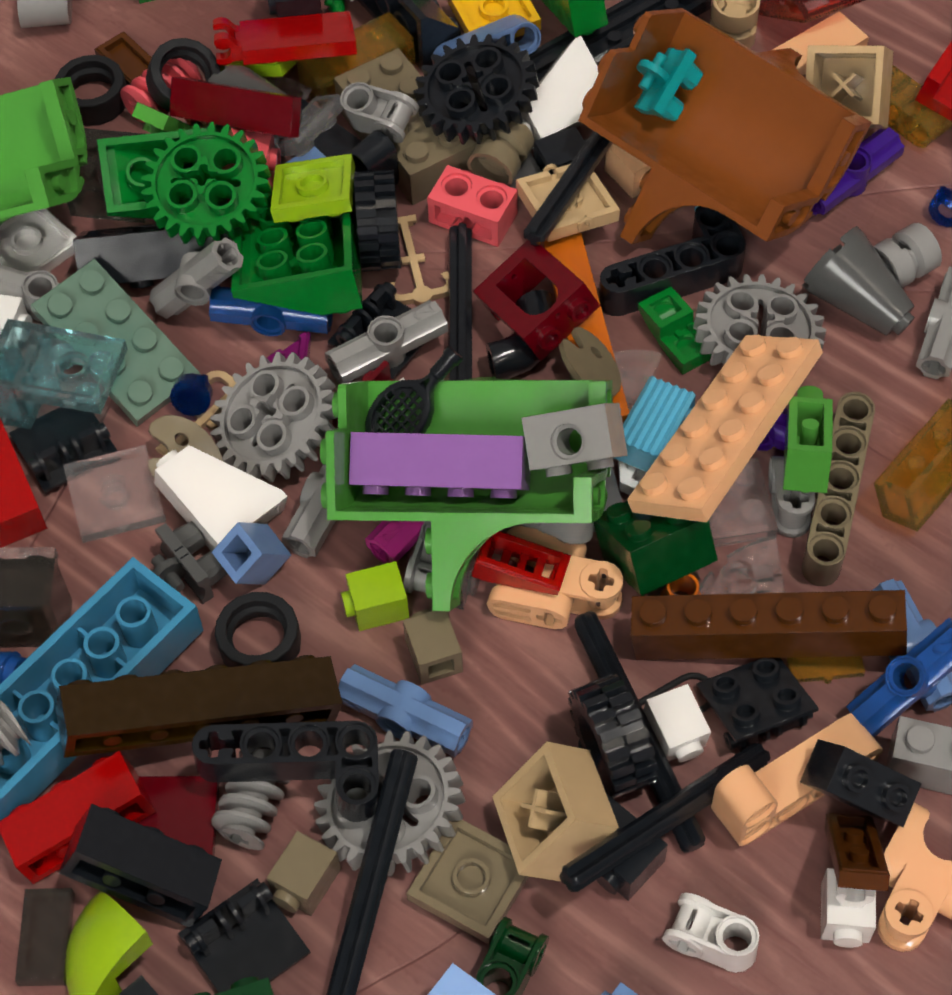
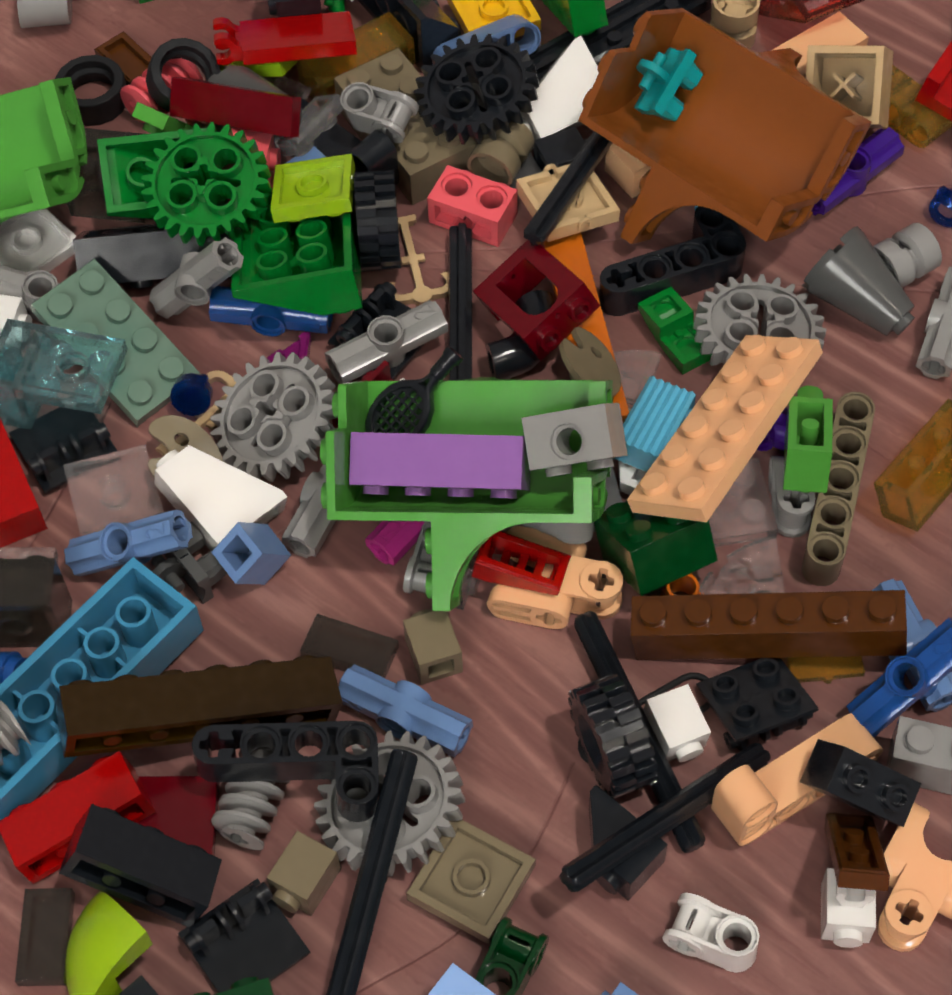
black tyre [215,592,301,667] -> none
lime brick [340,561,409,631] -> none
tan brick [492,741,619,881] -> none
none -> medium blue piece [64,510,193,576]
none -> clear smoke tile [300,614,399,678]

